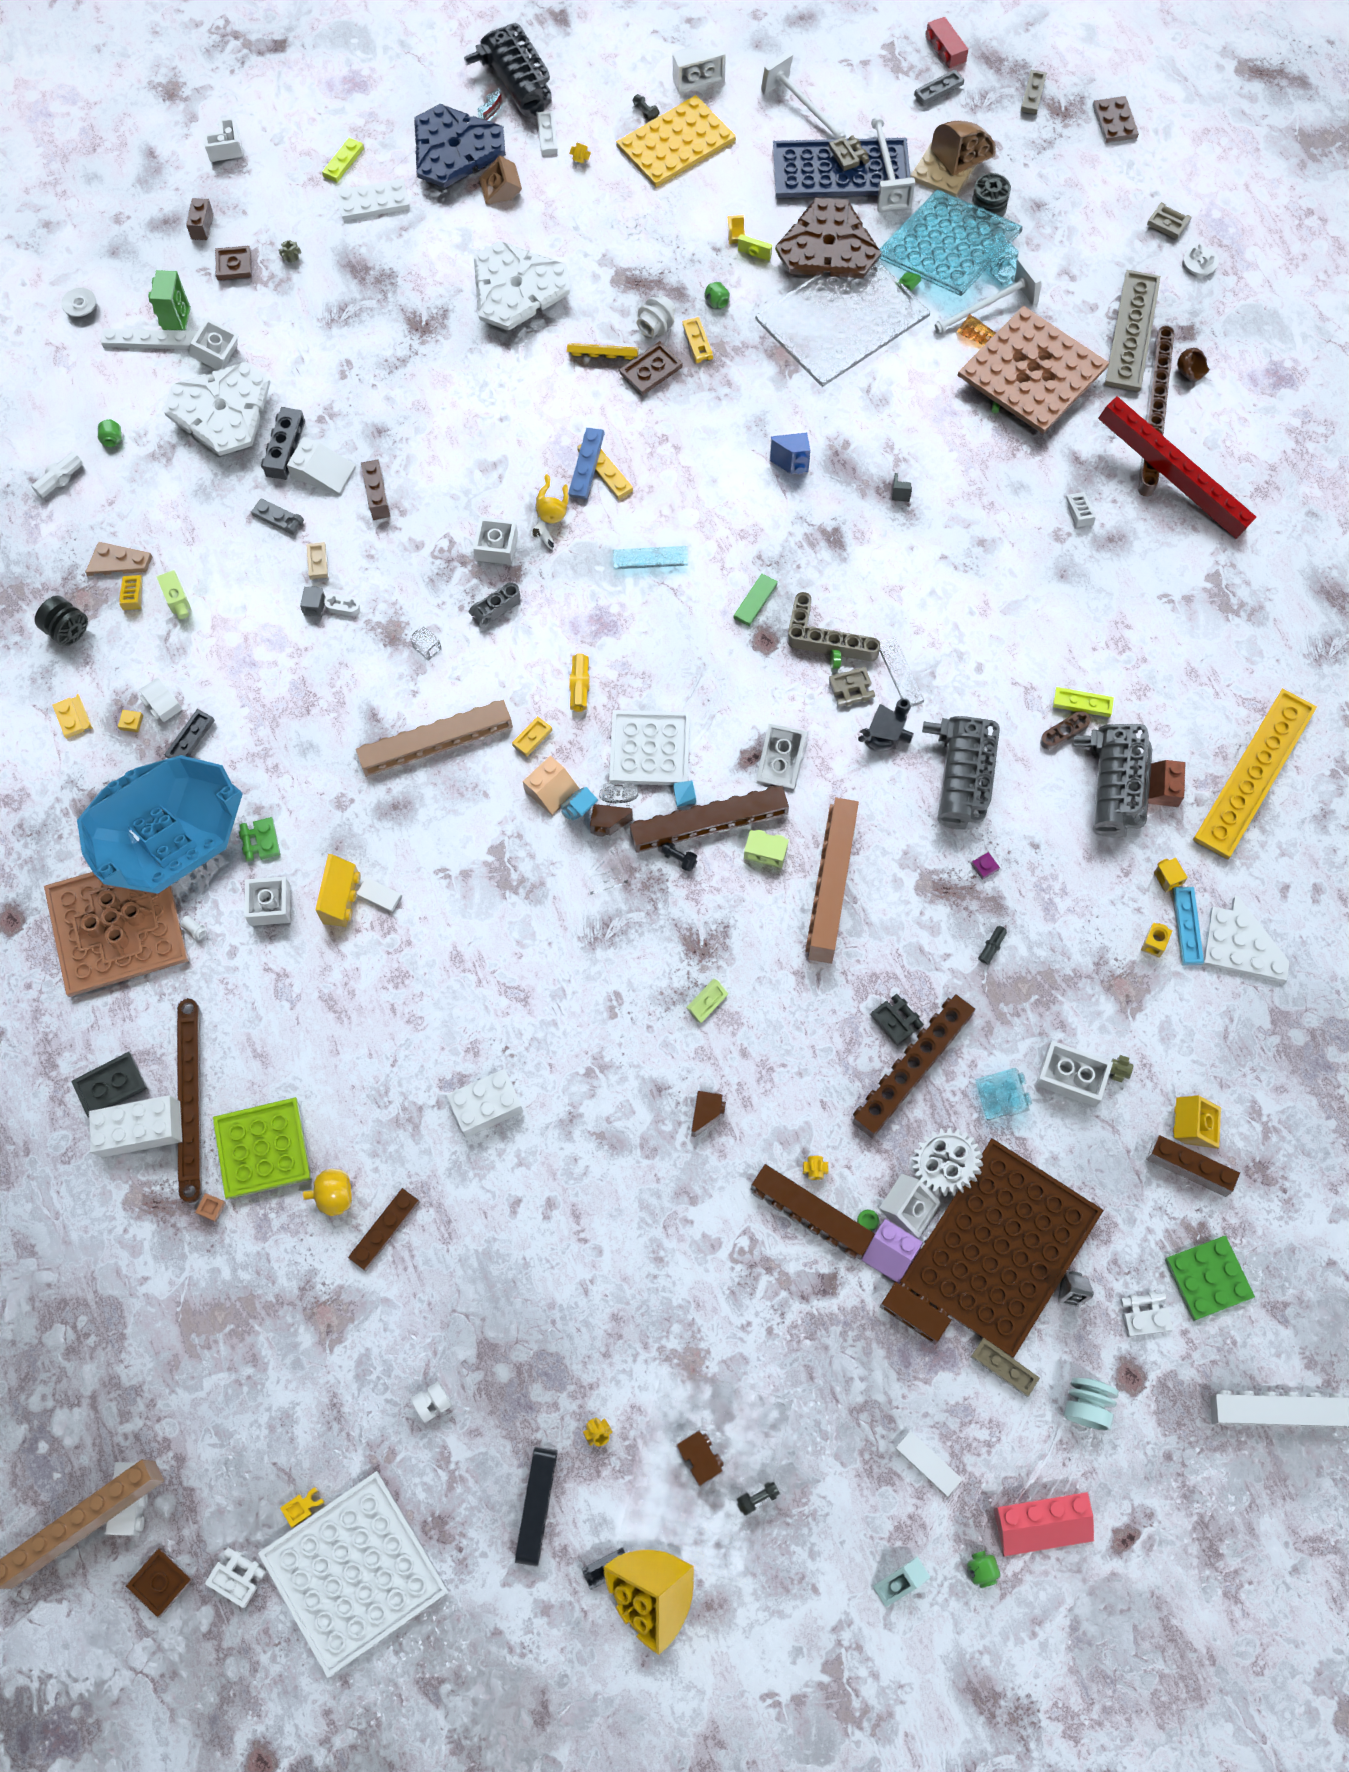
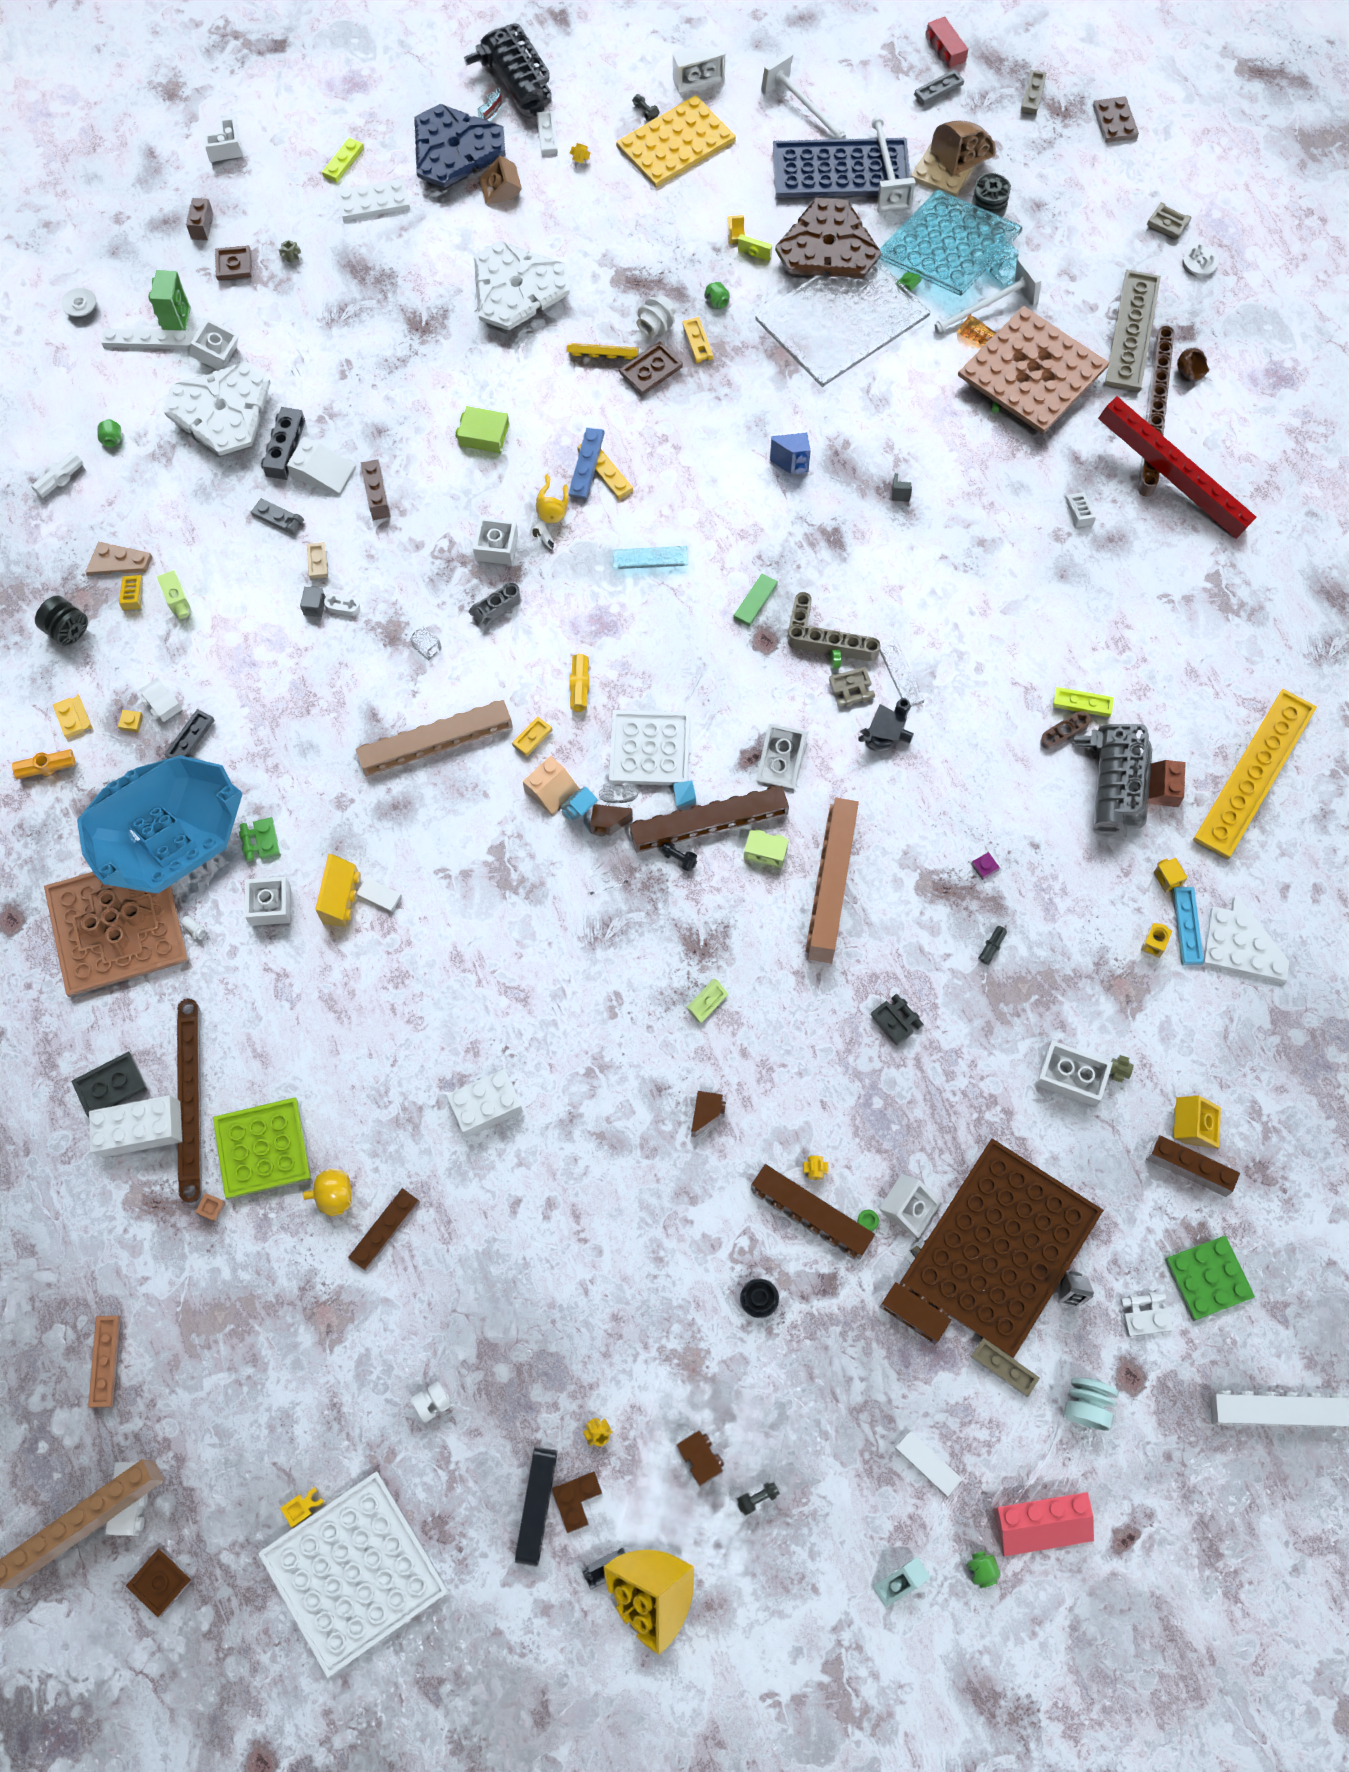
white plate [205,1547,267,1608] -> none
dark tan plate [829,135,870,171] -> none
reddish brown brick [853,994,976,1139] -> none
lavender slope [861,1219,923,1284] -> none
white gear [912,1128,983,1196] -> none
dark grey piece [922,716,1000,830] -> none
clear light blue plate [975,1068,1032,1121] -> none
none -> light orange piece [11,749,76,779]
none -> nougat plate [88,1315,121,1408]
none -> lime brick [455,406,510,453]
none -> reddish brown plate [552,1471,603,1534]
none -> black piece [740,1278,779,1318]

